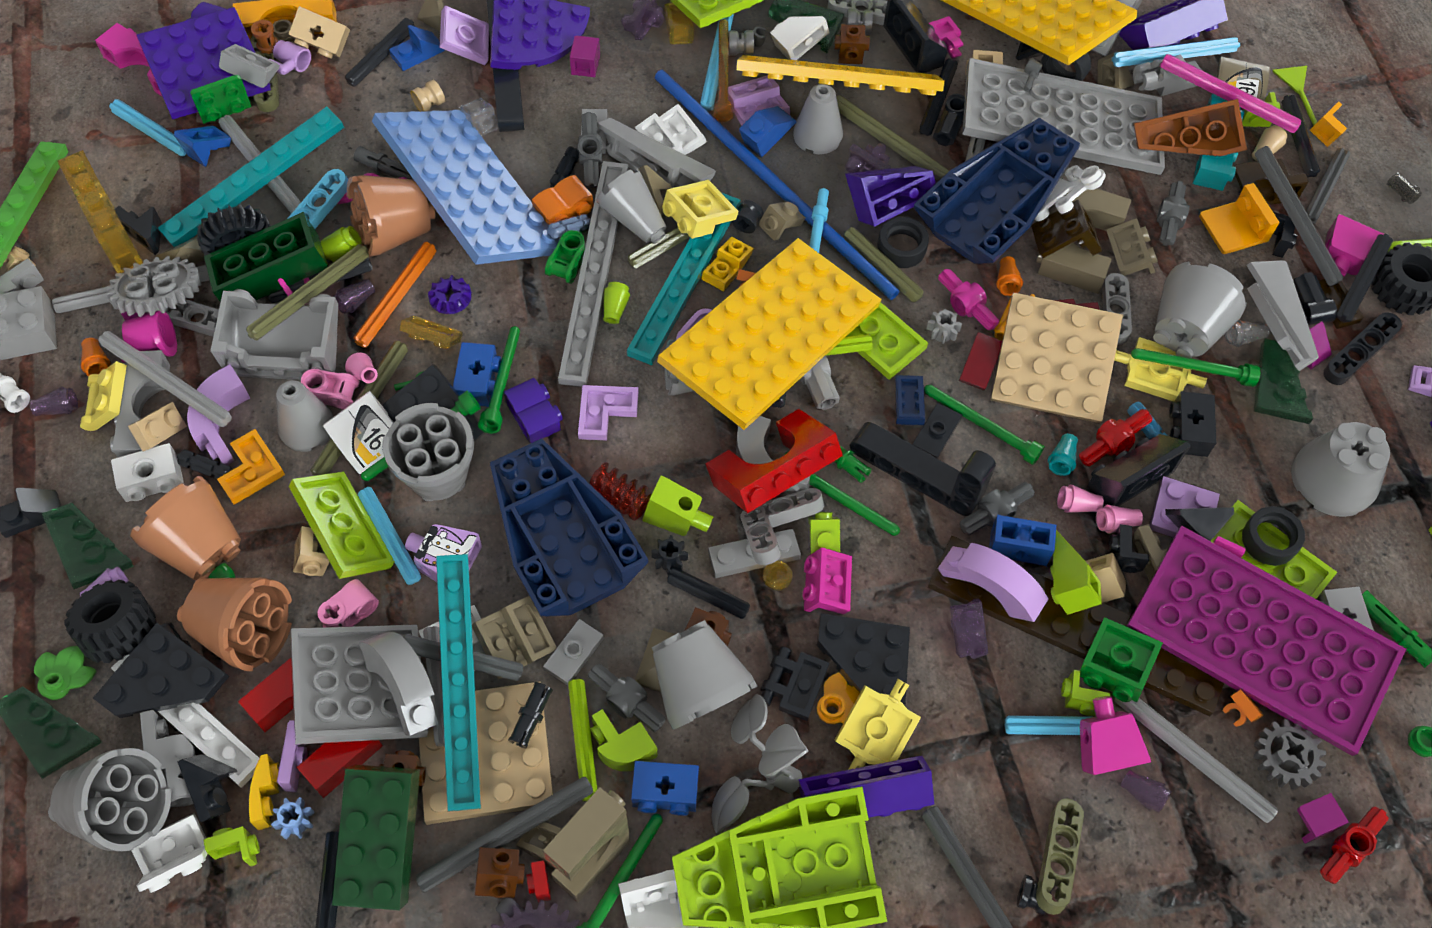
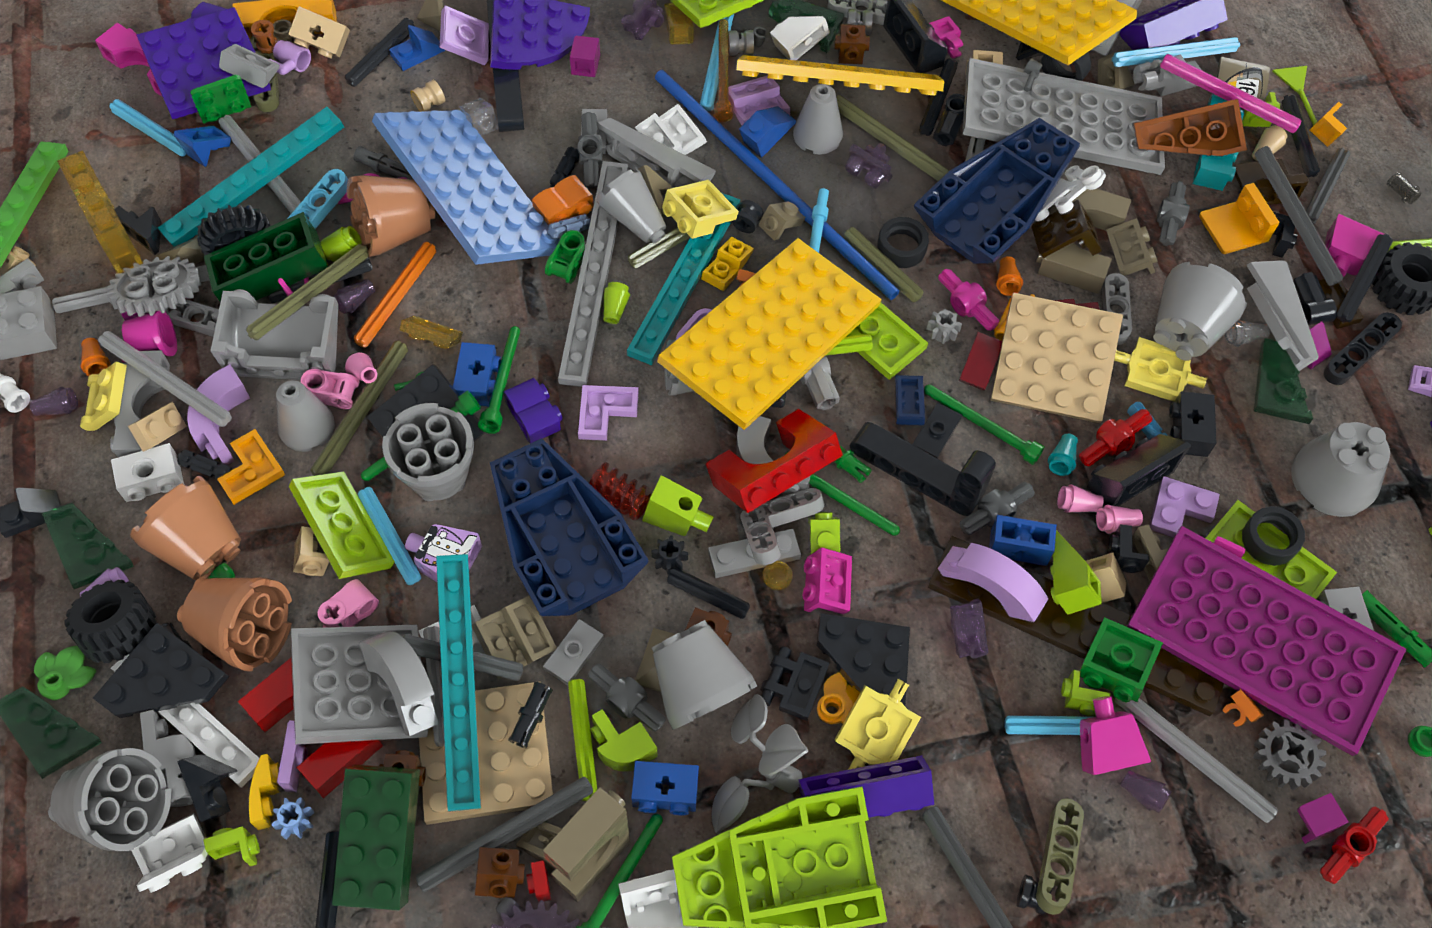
slope [323,391,393,474] -> none
dark purple gear [428,275,472,314] -> none
dark purple wedge [845,166,936,227] -> none
green piece [1131,348,1260,387] -> none
black slope [1165,507,1234,541] -> none

